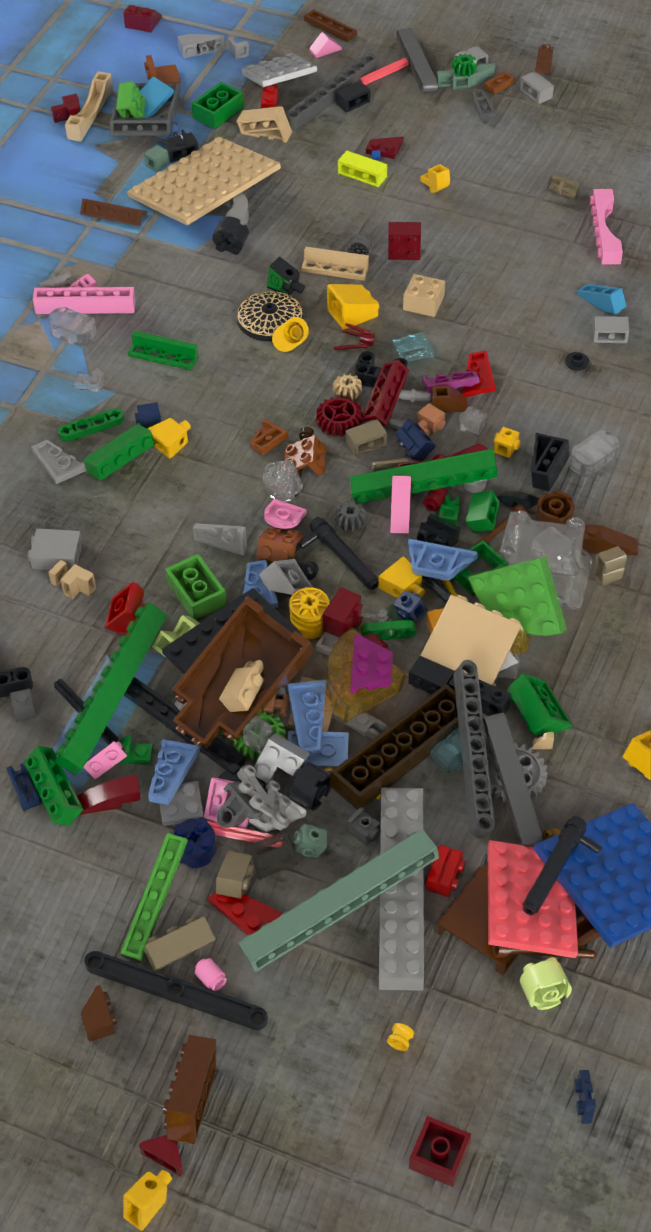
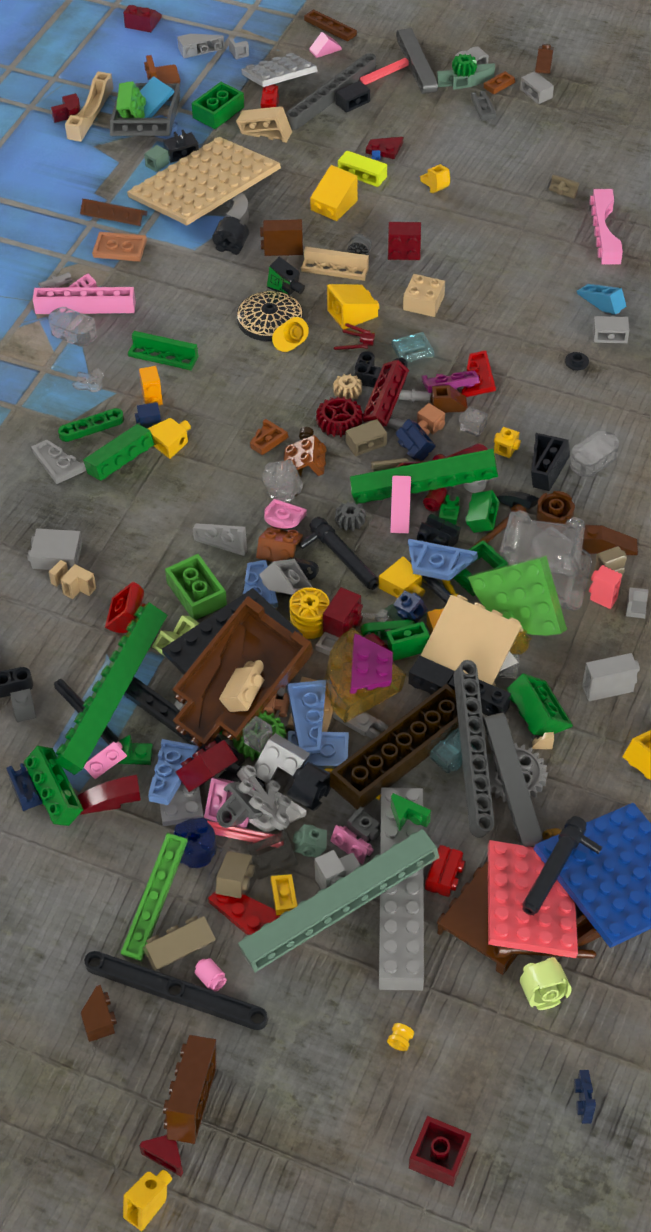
none -> nougat plate [92,232,147,262]
none -> light orange brick [139,366,163,405]
none -> dark red brick [176,740,238,792]
none -> reddish brown brick [260,219,303,256]
none -> yellow plate [270,874,298,915]
none -> yellow slope [310,165,358,221]
none -> light grey brick [314,850,361,889]
none -> bright pink hinge [330,825,374,864]
none -> green brick [386,622,430,661]
none -> green slope [391,793,431,831]
none -> light grey brick [582,653,640,701]
none -> coral brick [589,565,622,609]
none -> light grey panel [626,587,649,619]

